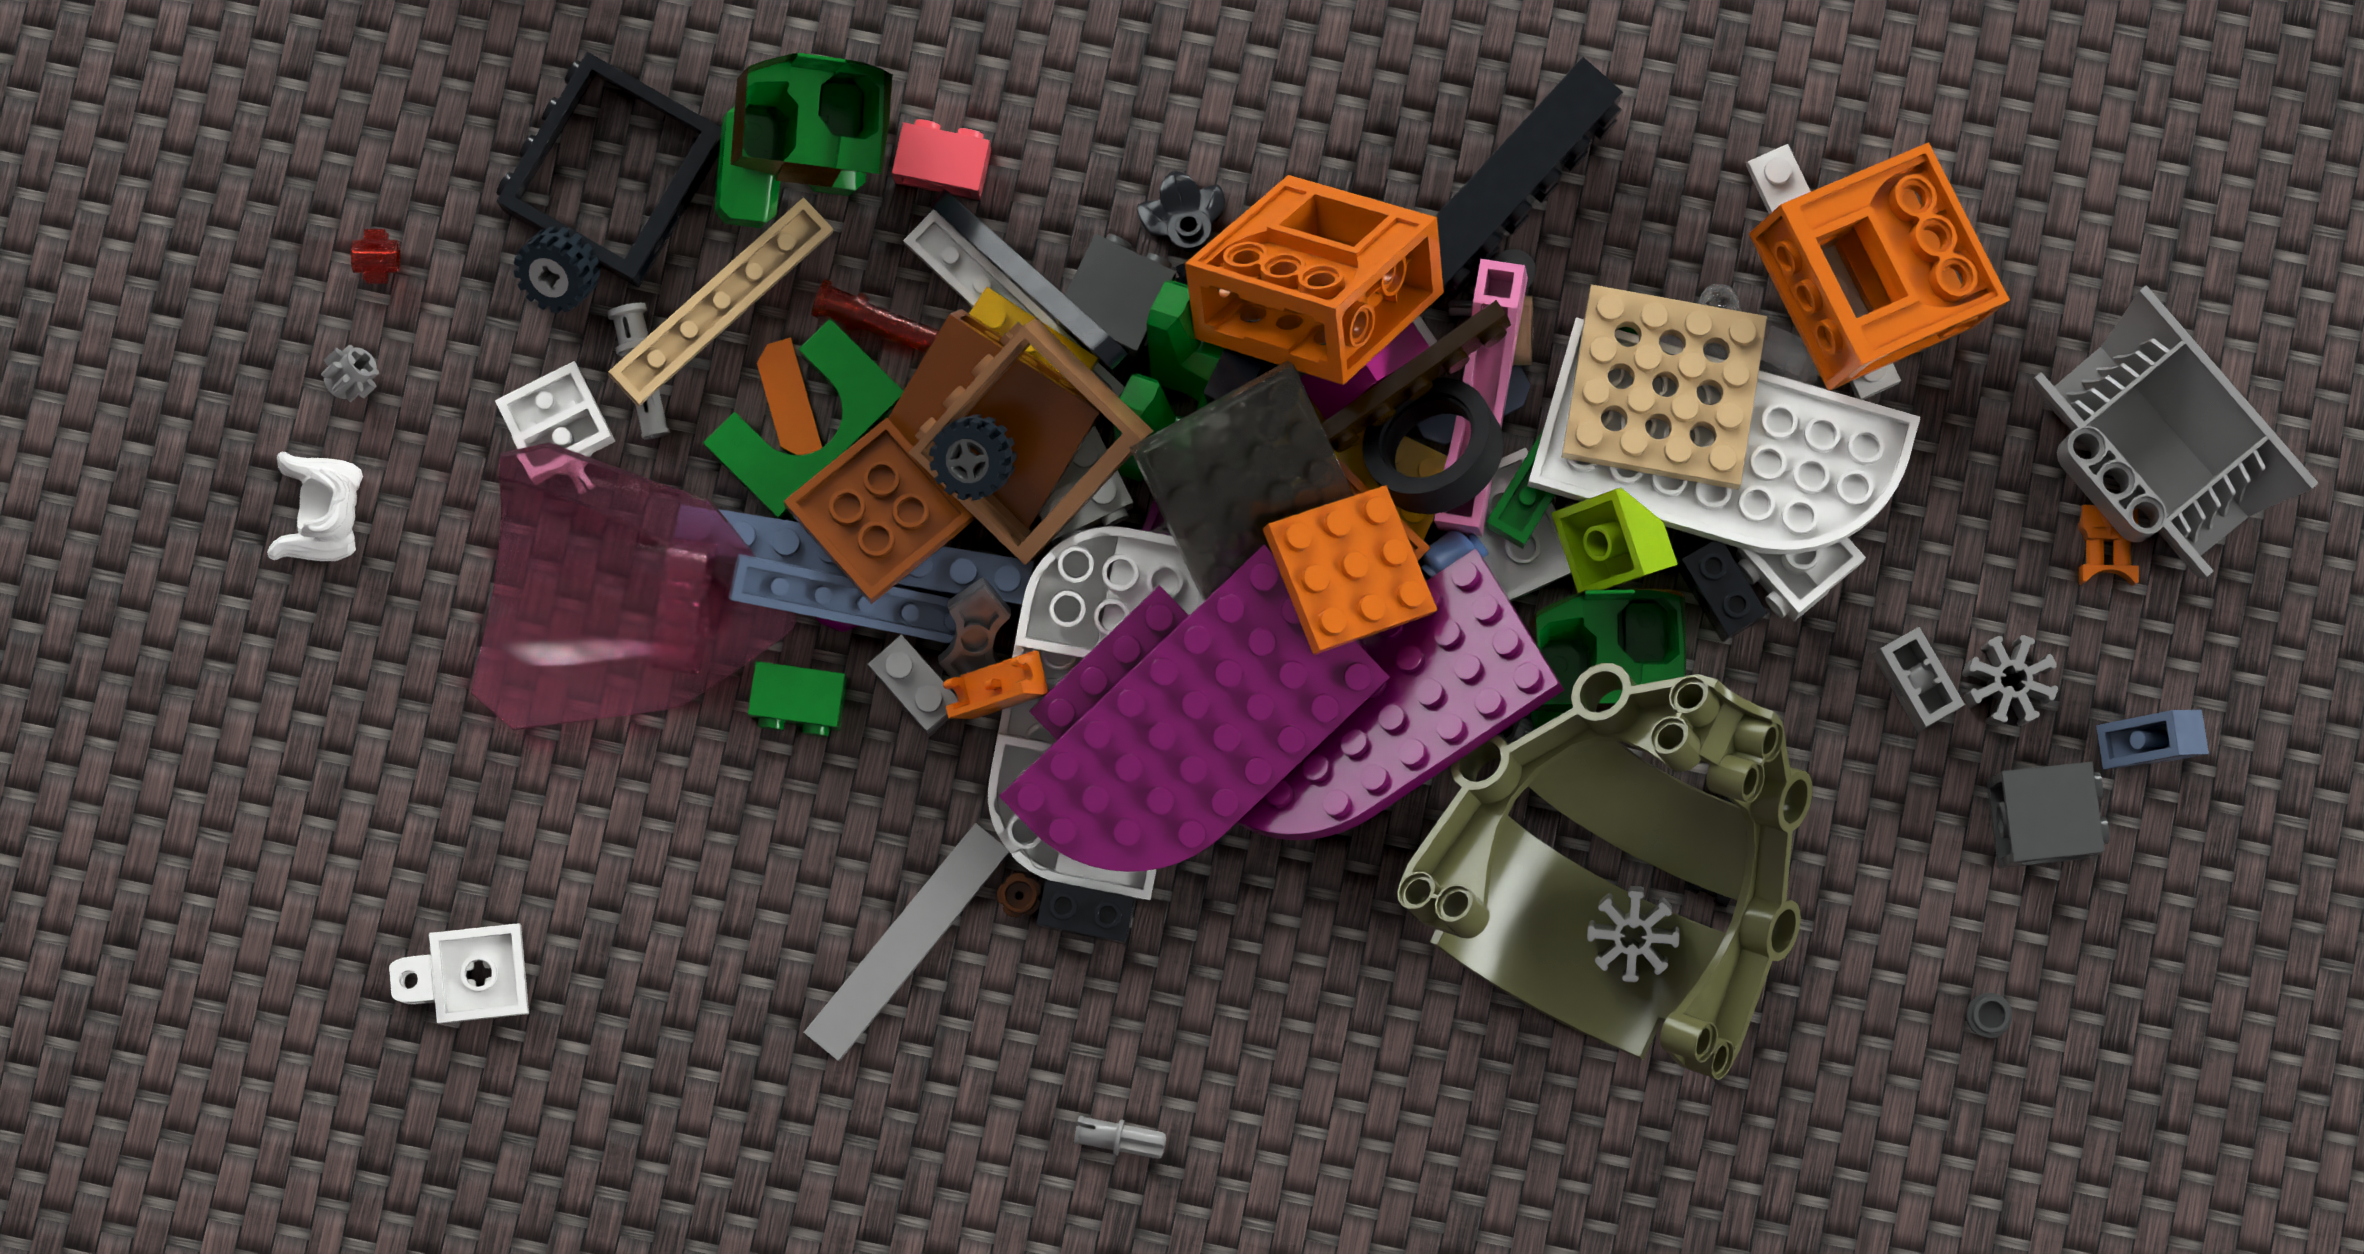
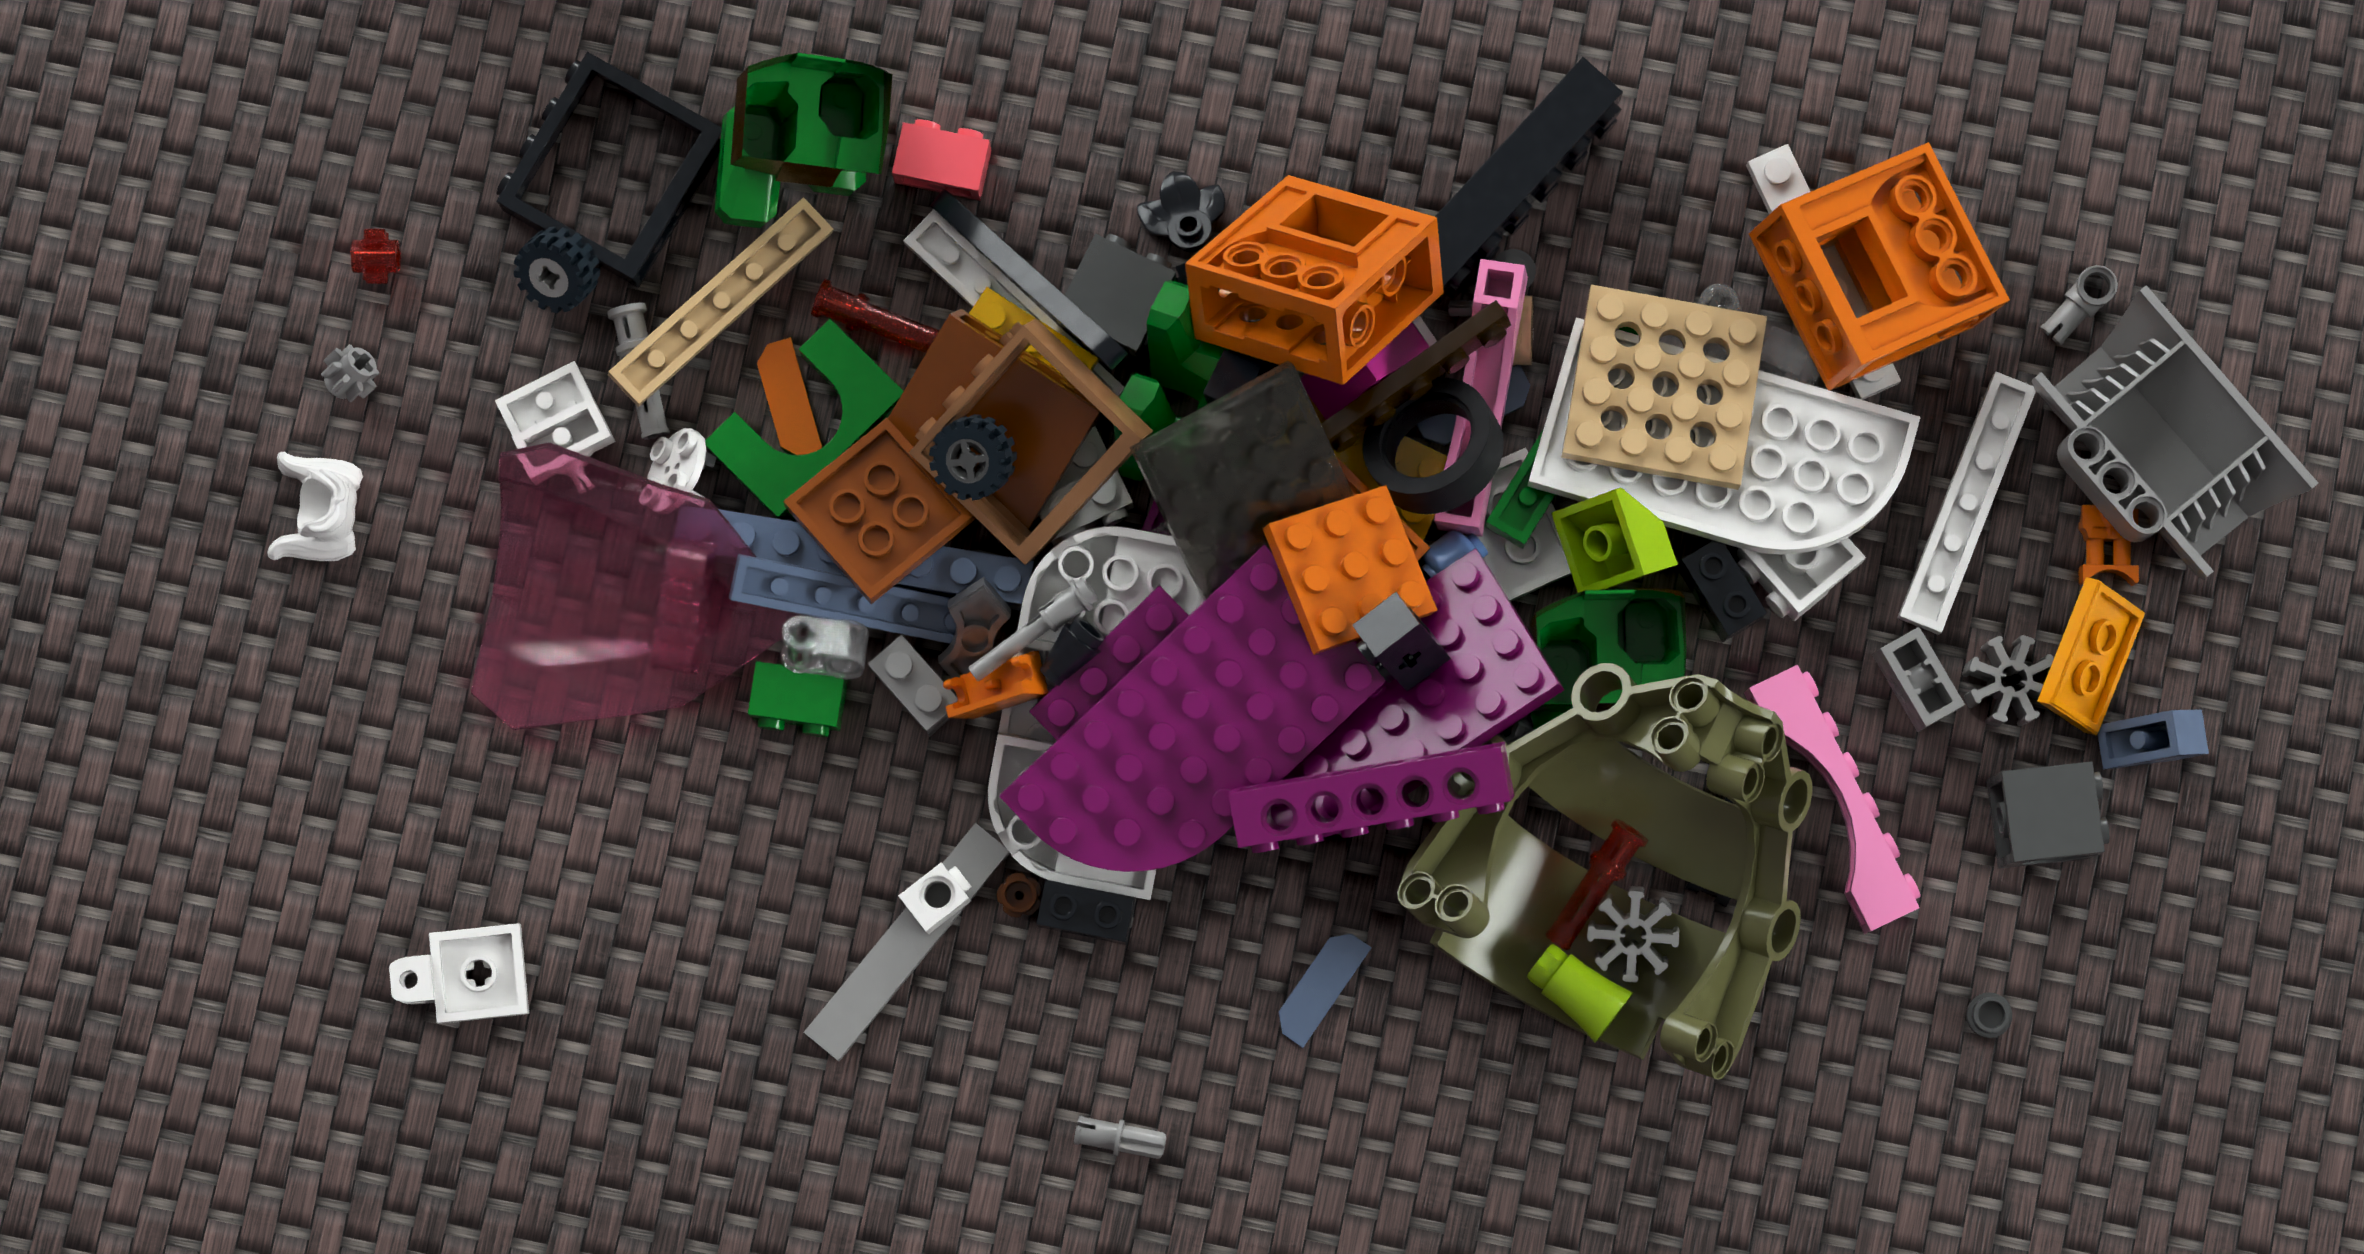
none -> white plate [639,428,716,512]
none -> clear piece [781,615,869,679]
none -> white brick [898,862,972,934]
none -> light grey pin [968,578,1098,681]
none -> black cone [1040,617,1104,686]
none -> magenta brick [1228,742,1515,853]
none -> sand blue piece [1278,934,1372,1048]
none -> black brick [1352,592,1451,692]
none -> lime plant [1527,944,1633,1043]
none -> clear red pin [1545,819,1648,950]
none -> bright pink arch [1744,665,1920,934]
none -> white plate [1897,372,2036,635]
none -> light orange tile [2037,577,2145,736]
none -> light grey pin [2040,265,2118,346]

